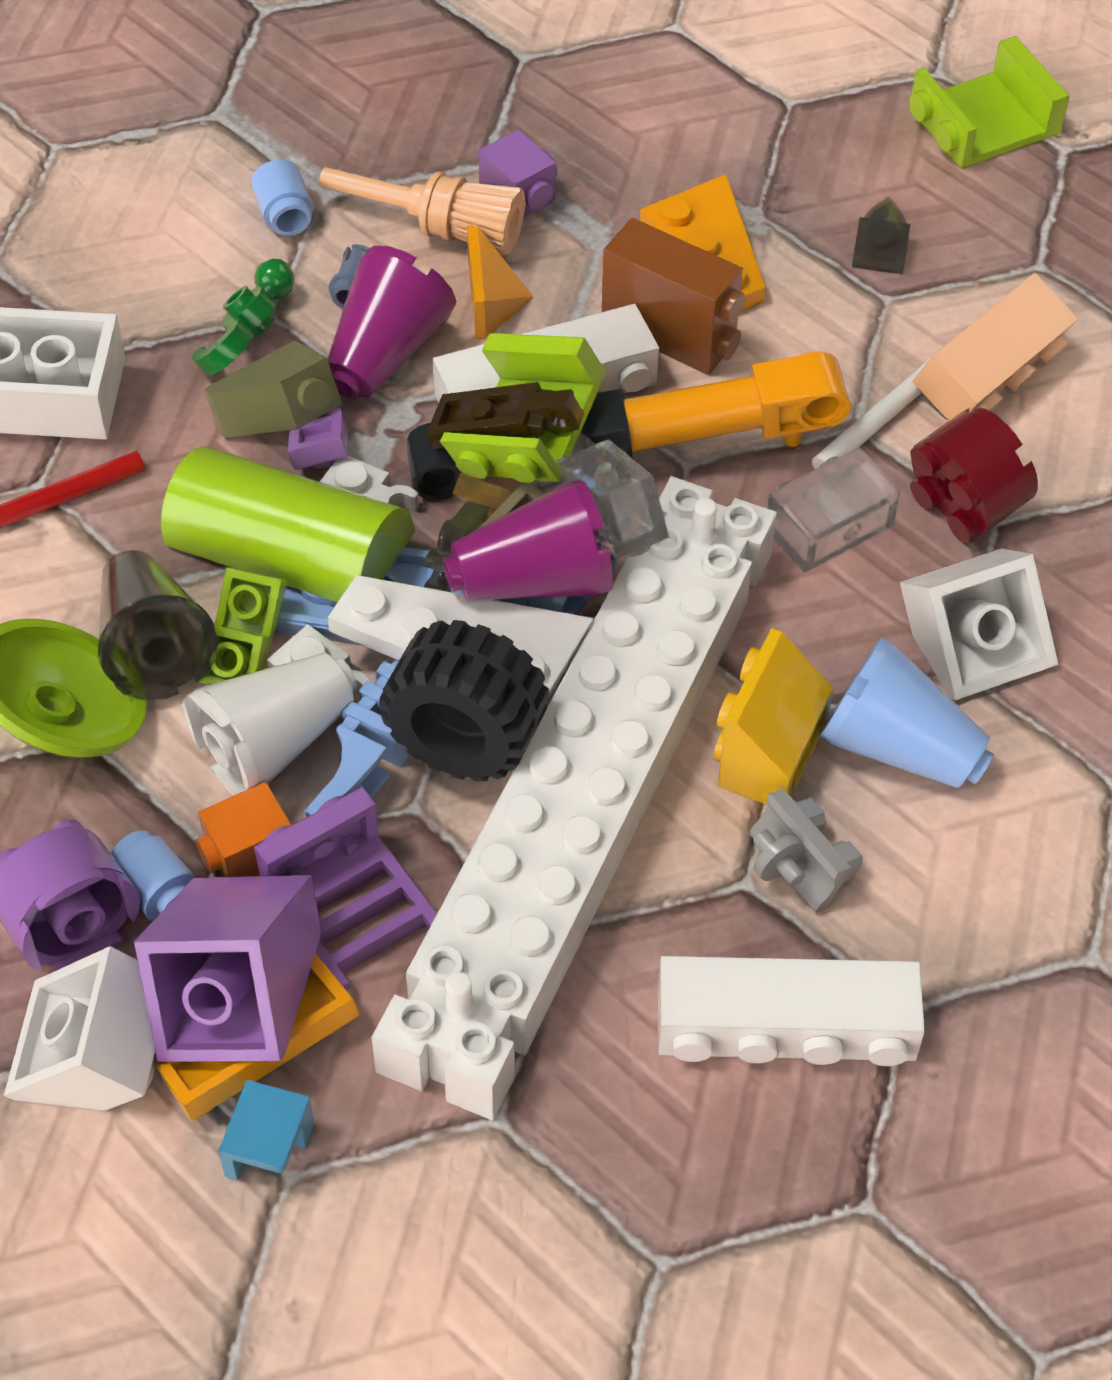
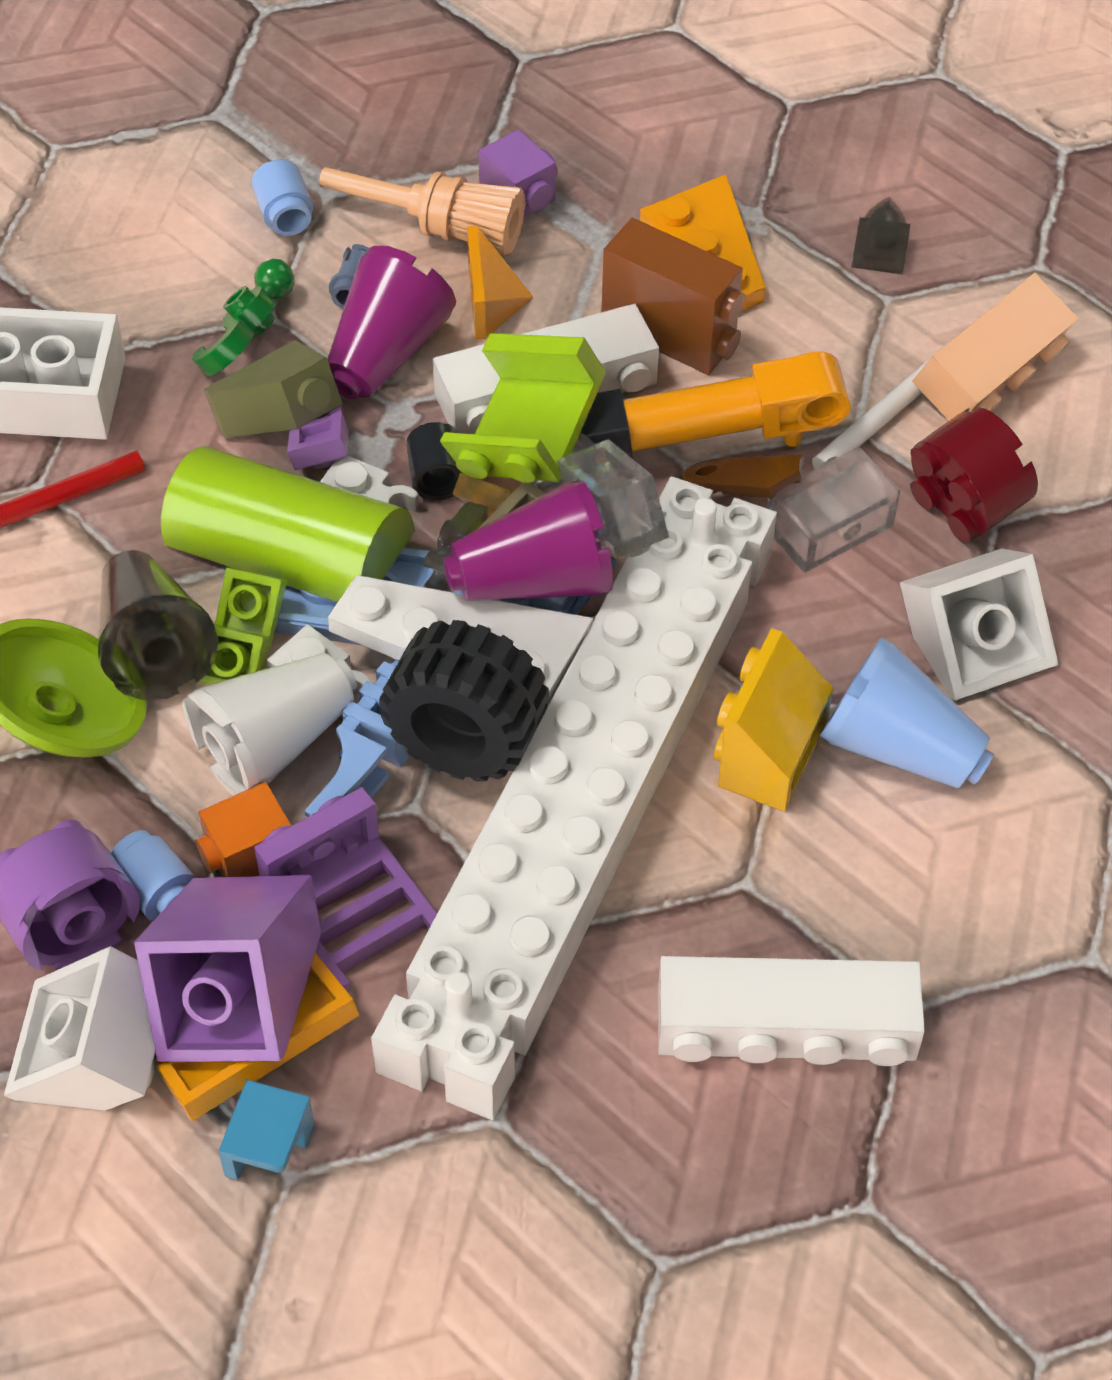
dark brown hinge [426,382,584,450] -> none
light grey hips [749,788,863,913] -> none
lime panel [909,36,1070,169] -> none
none -> reddish brown piece [682,455,805,498]

